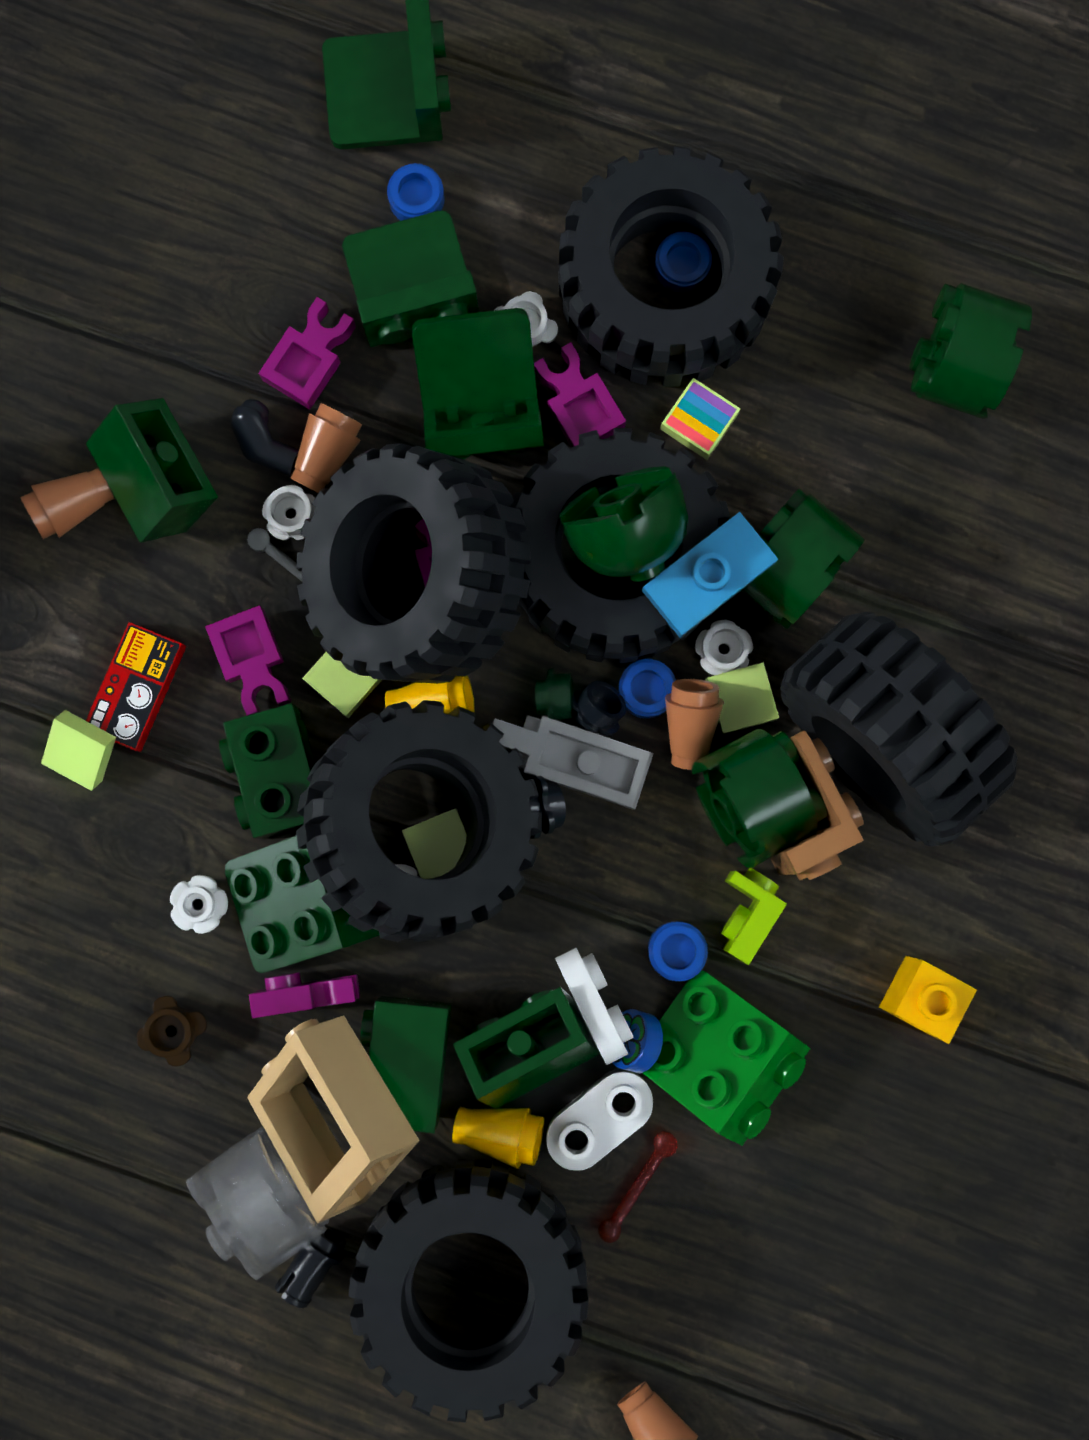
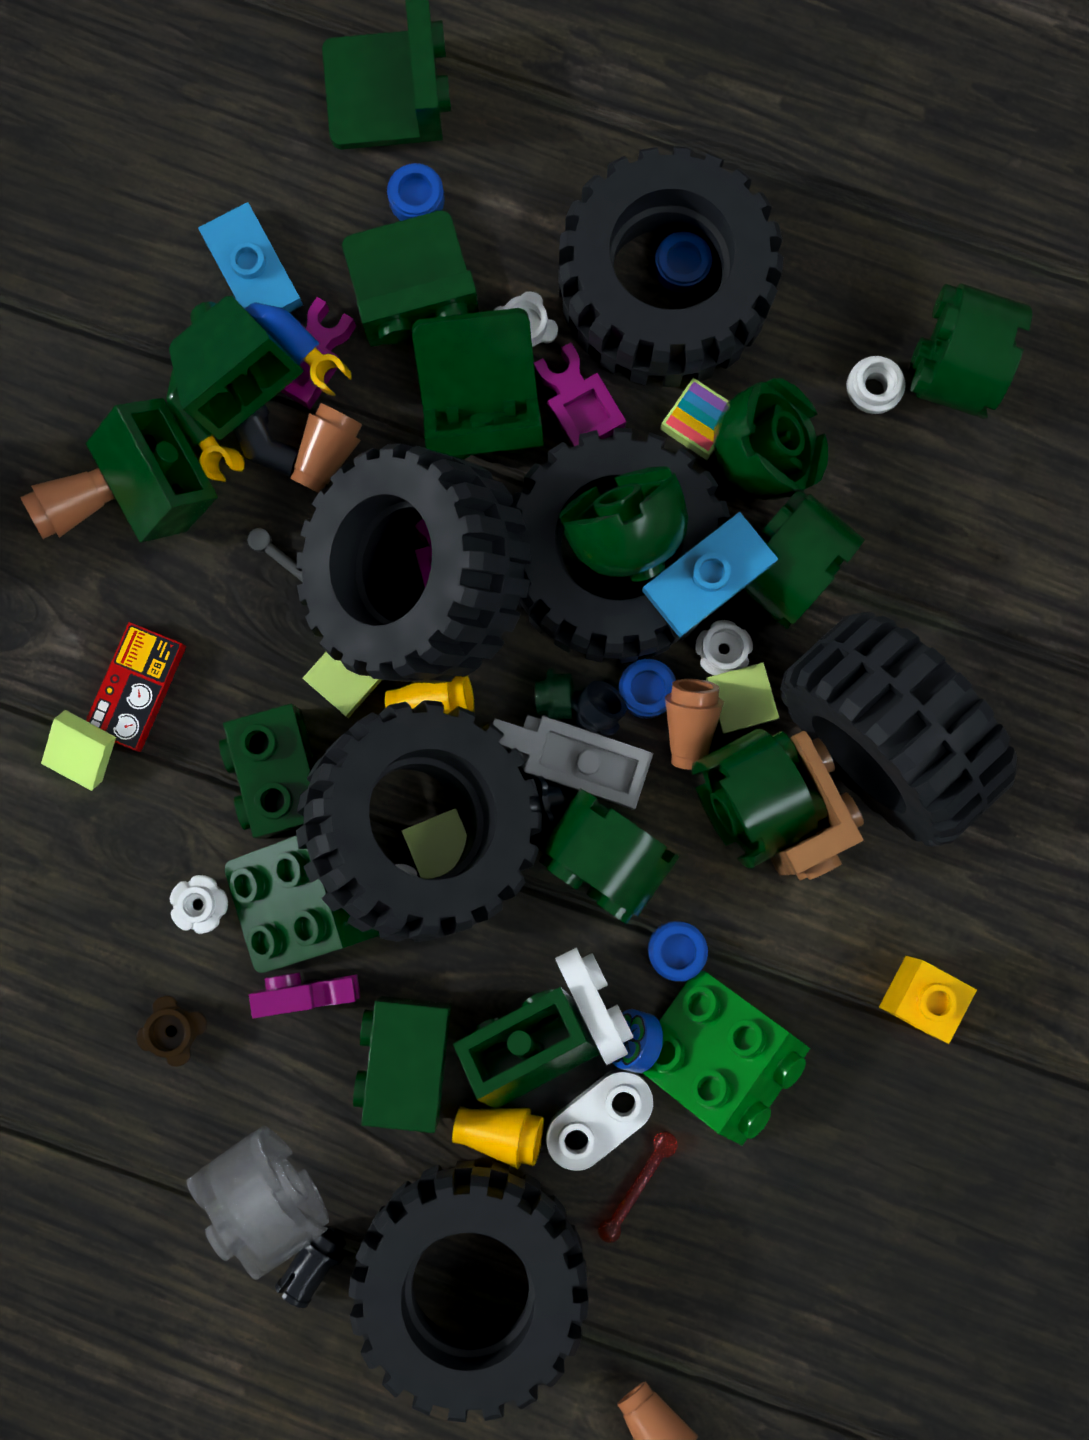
magenta plate [205,605,292,716] -> none
tan window [247,1015,420,1224] -> none
white plate [262,485,316,541] -> none
lime bracket [721,868,787,965] -> none
none -> dark green torso [166,296,352,482]
none -> dark azure plate [198,202,303,312]
none -> dark green brick [539,788,679,924]
none -> dark green cylinder [713,378,828,500]
none -> white plate [847,356,905,414]

